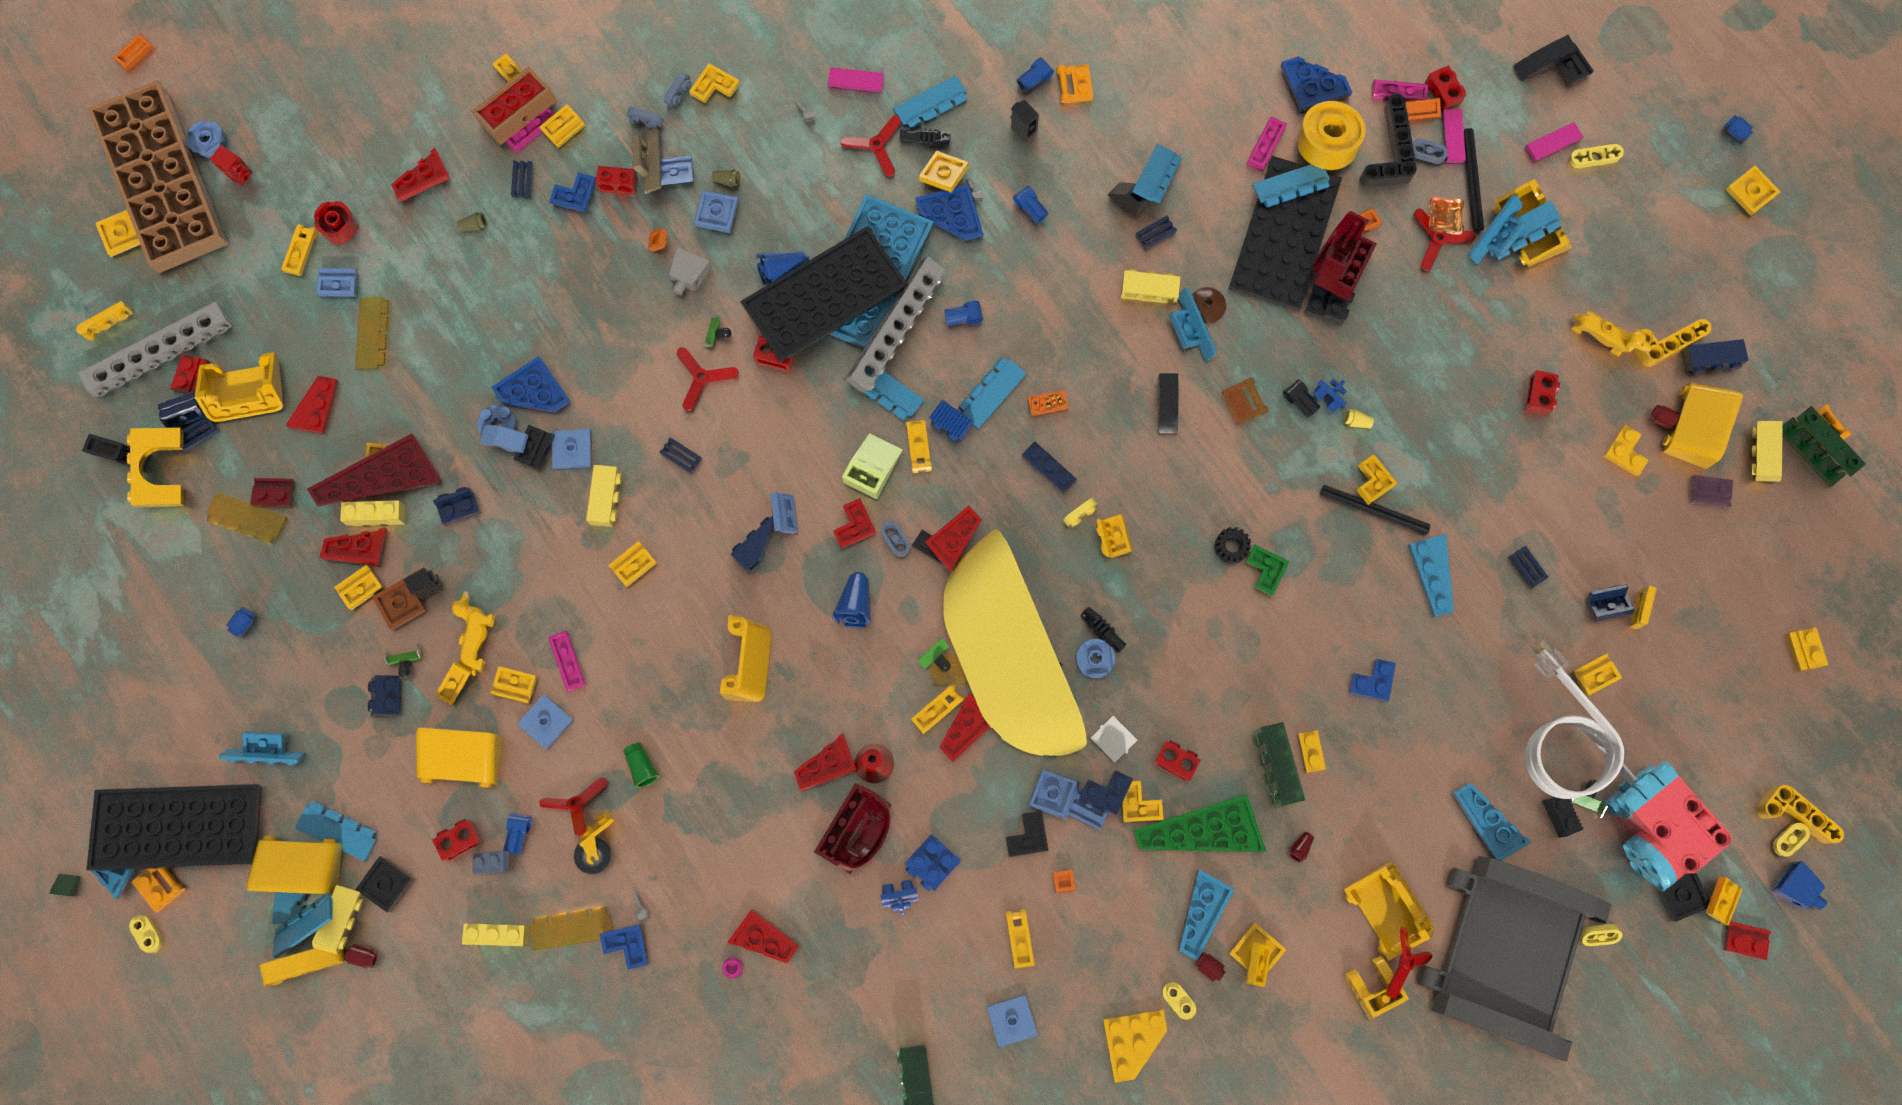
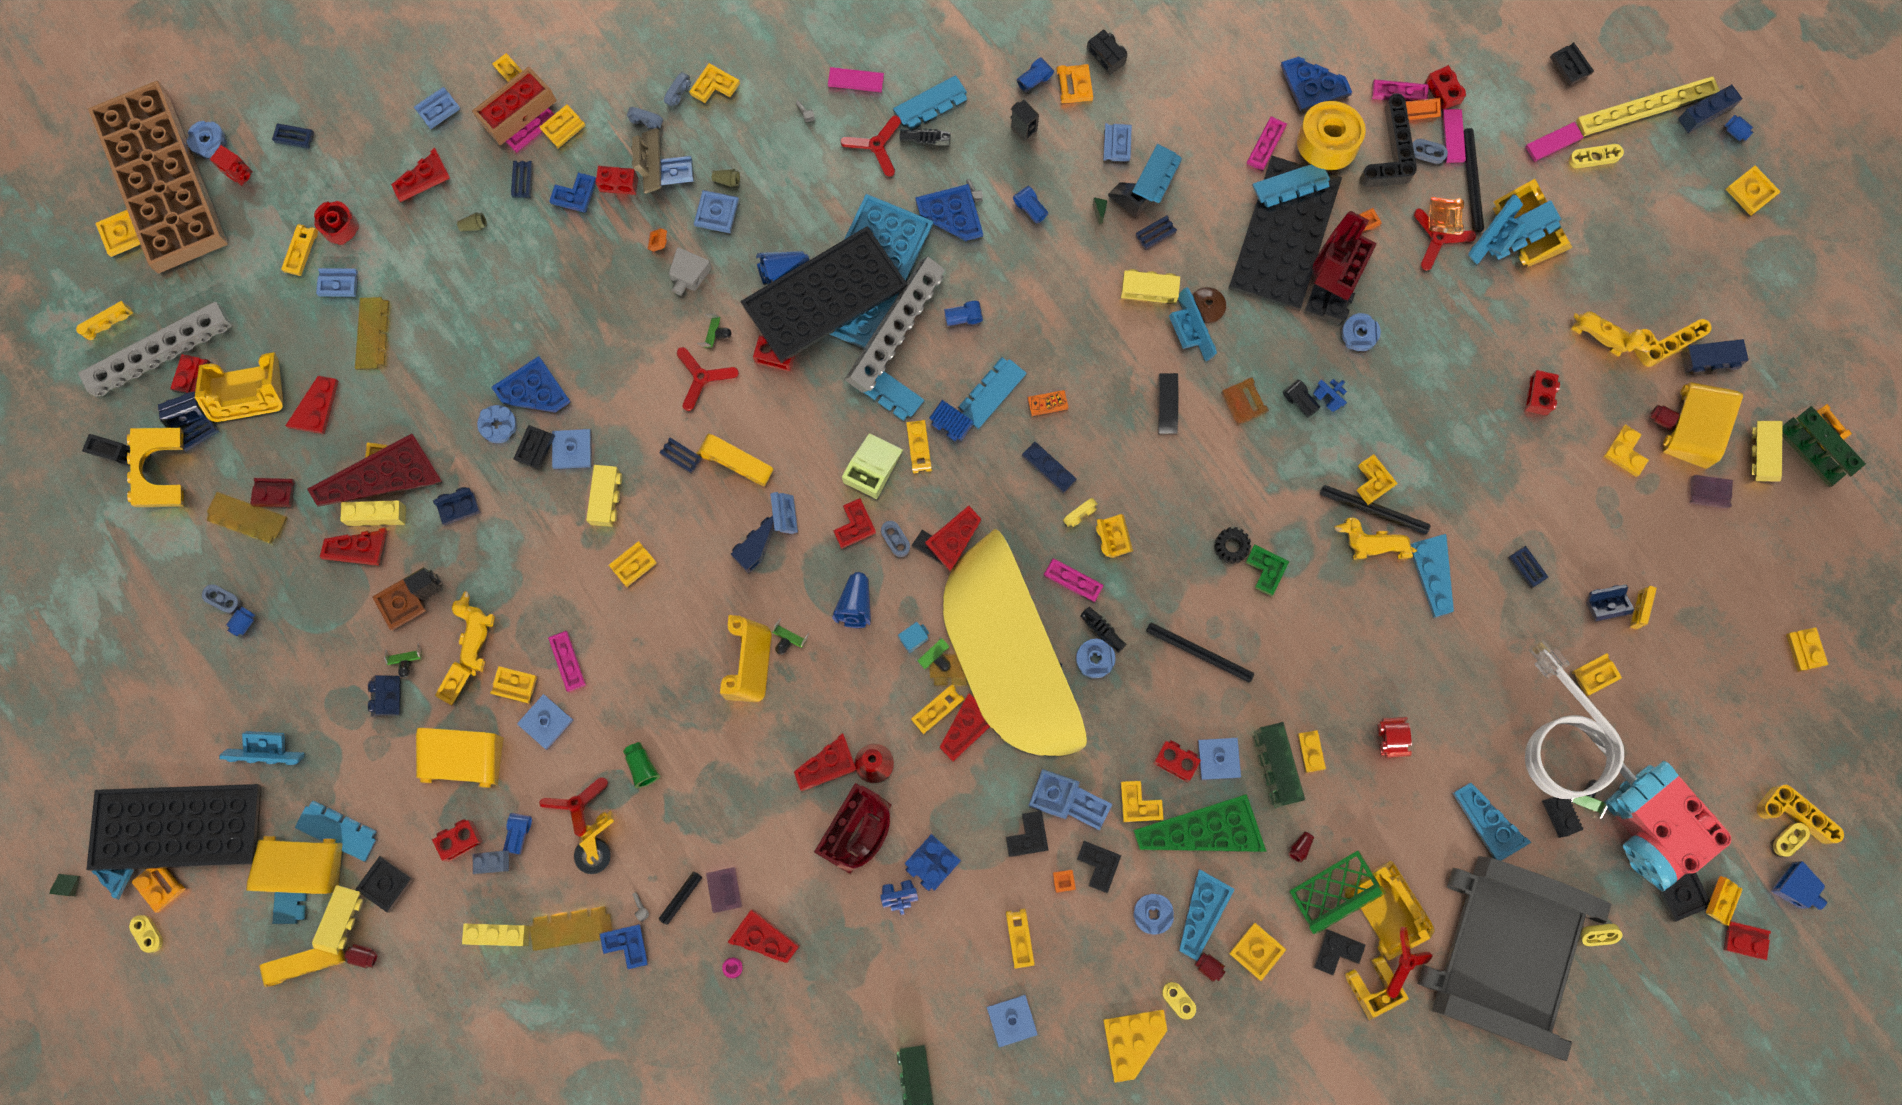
orange tile [113,33,154,72] -> none
dark azure windscreen [273,893,333,959] -> none
yellow plate [334,565,384,611] -> none
medium blue slope [480,425,528,453] -> none
yellow plate [919,151,969,193] -> none
dark blue brick [1078,770,1133,817] -> none
white piece [1090,716,1137,763] -> none
yellow plate [1246,942,1272,987] -> none
light yellow cone [1344,408,1374,429] -> none
blue plate [1349,659,1396,702] -> none
black slope [1513,34,1577,82] -> none
none -> sand blue plate [202,585,241,614]
none -> dark blue tile [272,123,314,149]
none -> medium blue plate [414,87,460,129]
none -> black axle [659,872,702,925]
none -> yellow beam [696,434,774,486]
none -> clear purple plate [706,867,742,913]
none -> piece [772,618,809,655]
none -> dark azure brick [898,622,929,654]
none -> dark pink tile [1043,558,1104,603]
none -> black plate [1077,841,1122,893]
none -> black brick [1087,29,1128,75]
none -> dark green slope [1092,197,1108,224]
none -> medium blue plate [1103,123,1132,162]
none -> medium blue plate [1133,894,1174,935]
none -> black axle [1146,622,1254,682]
none -> medium blue plate [1197,738,1241,780]
none -> green fence [1289,850,1386,934]
none -> black plate [1313,929,1366,976]
none -> yellow animal [1334,517,1417,560]
none -> medium blue plate [1341,313,1381,351]
none -> red brick [1377,717,1412,758]
none -> light yellow plate [1576,76,1720,136]
none -> dark blue brick [1678,84,1743,133]

